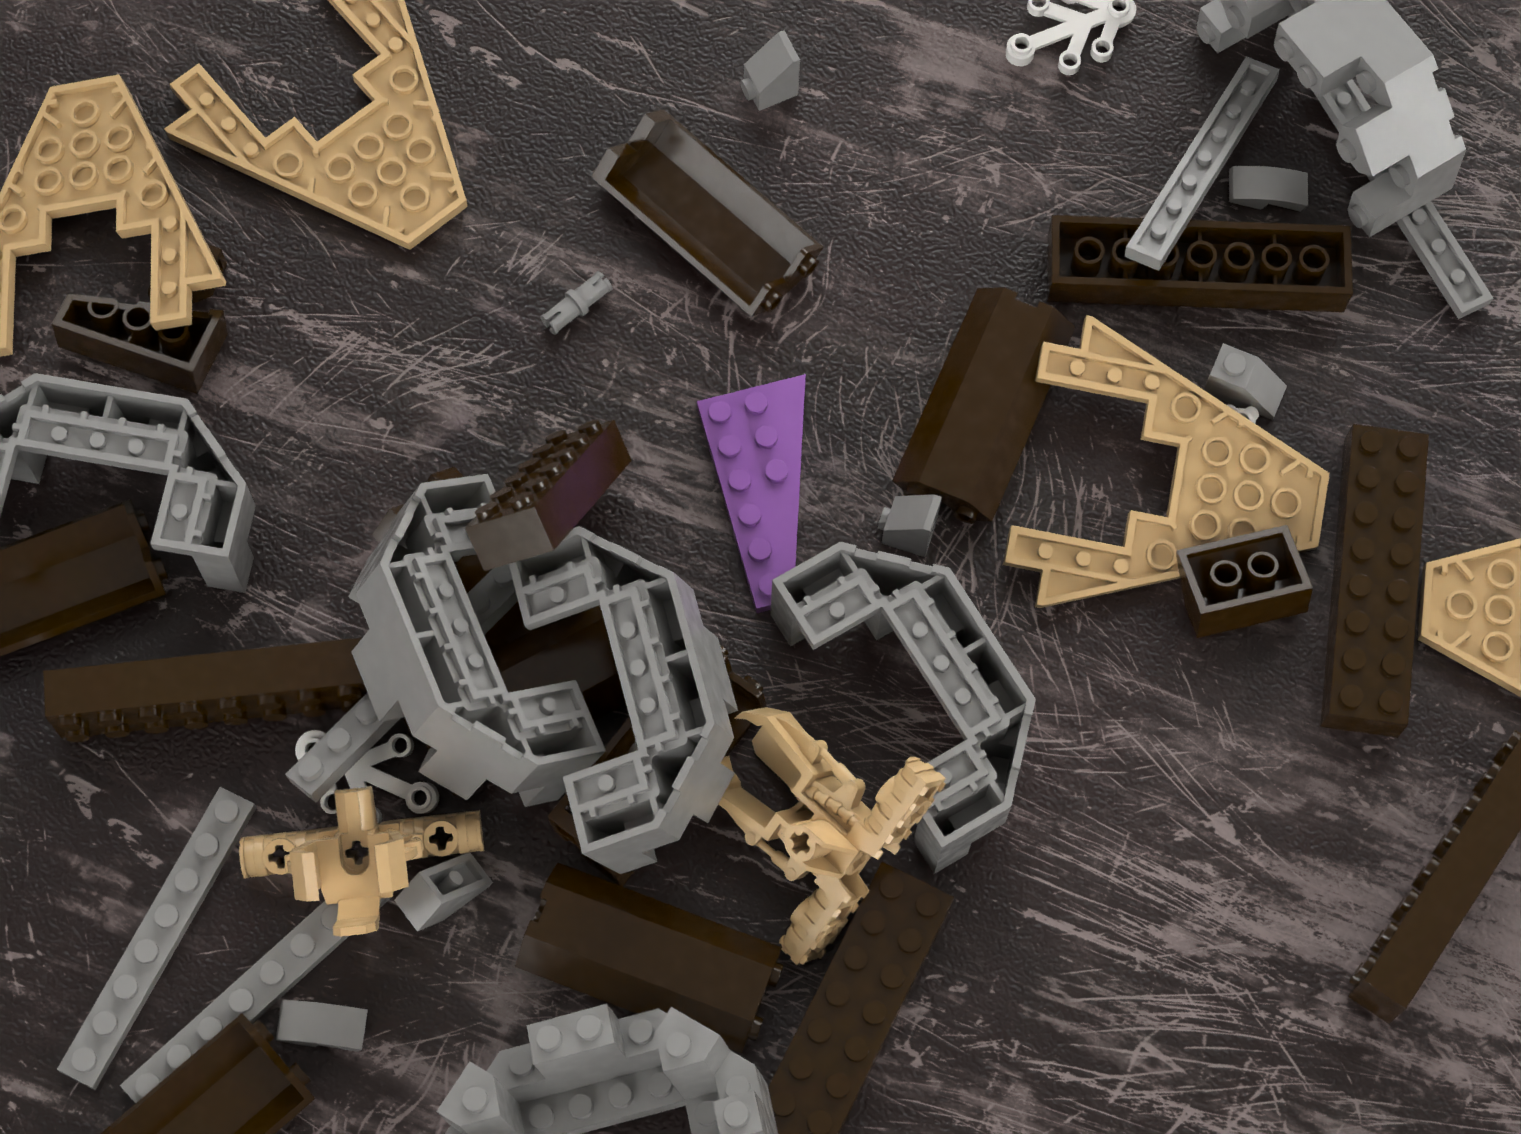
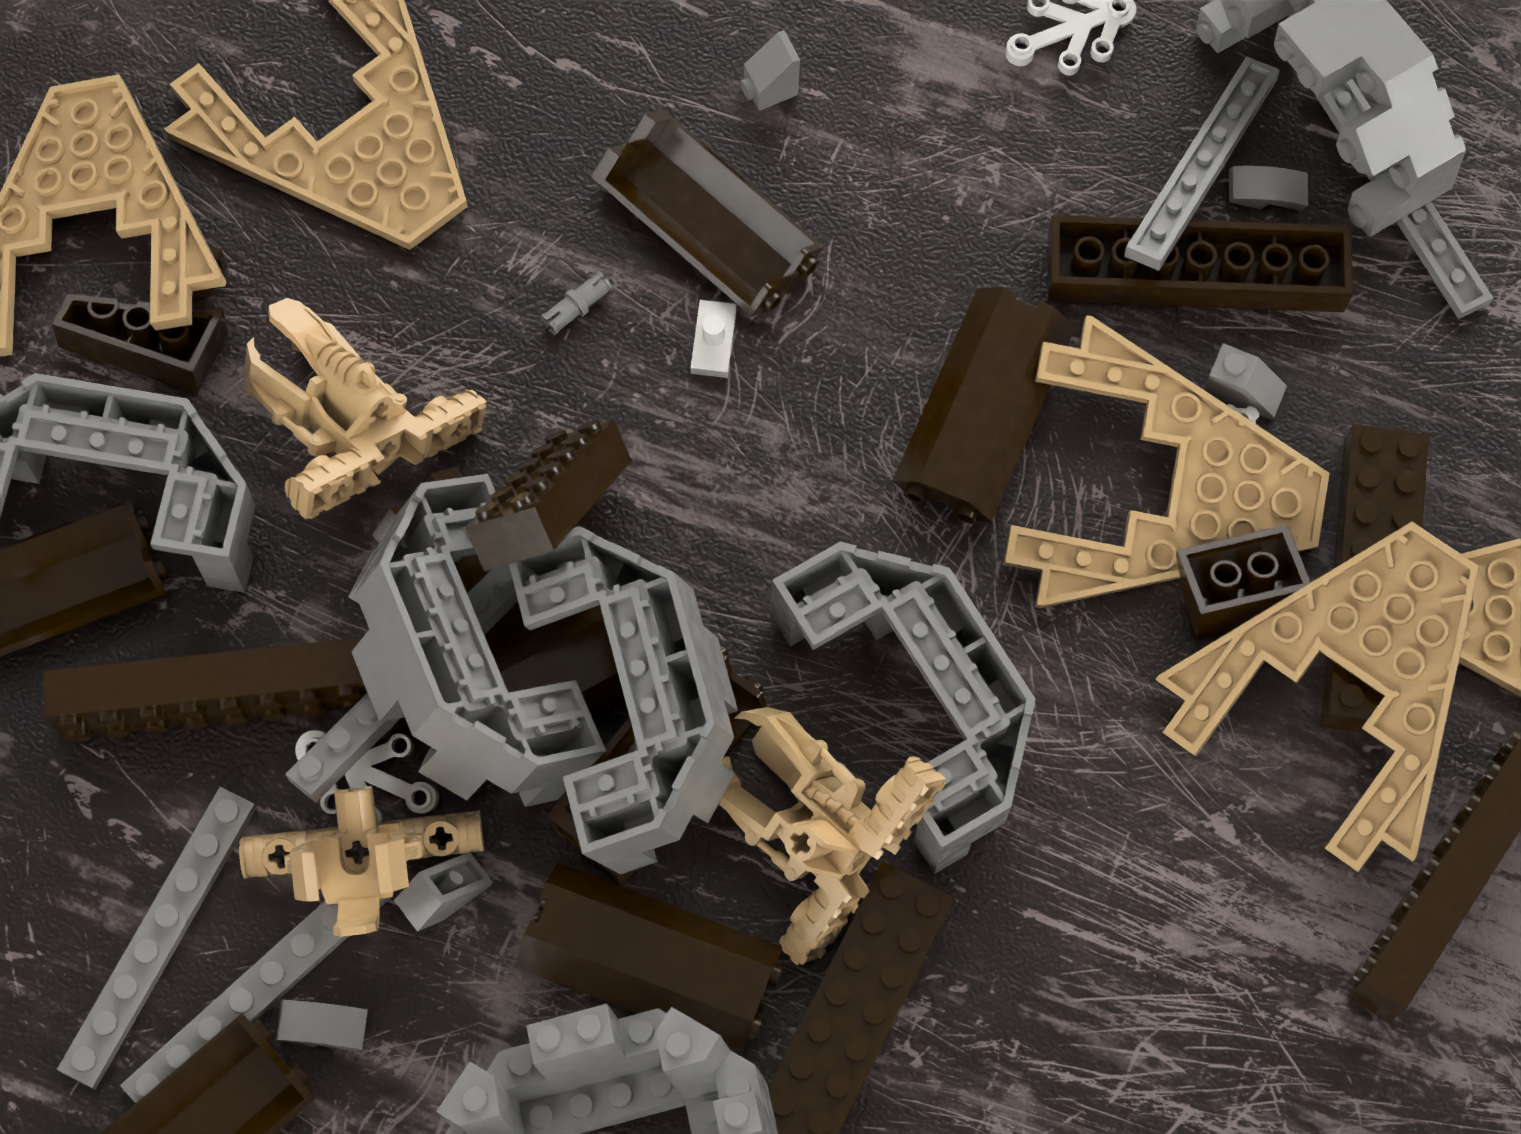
medium lavender wing [697,374,806,613] -> none
light grey slope [877,494,942,557] -> none
none -> tan piece [243,298,487,520]
none -> white tile [690,300,737,378]
none -> tan wing [1156,522,1479,872]

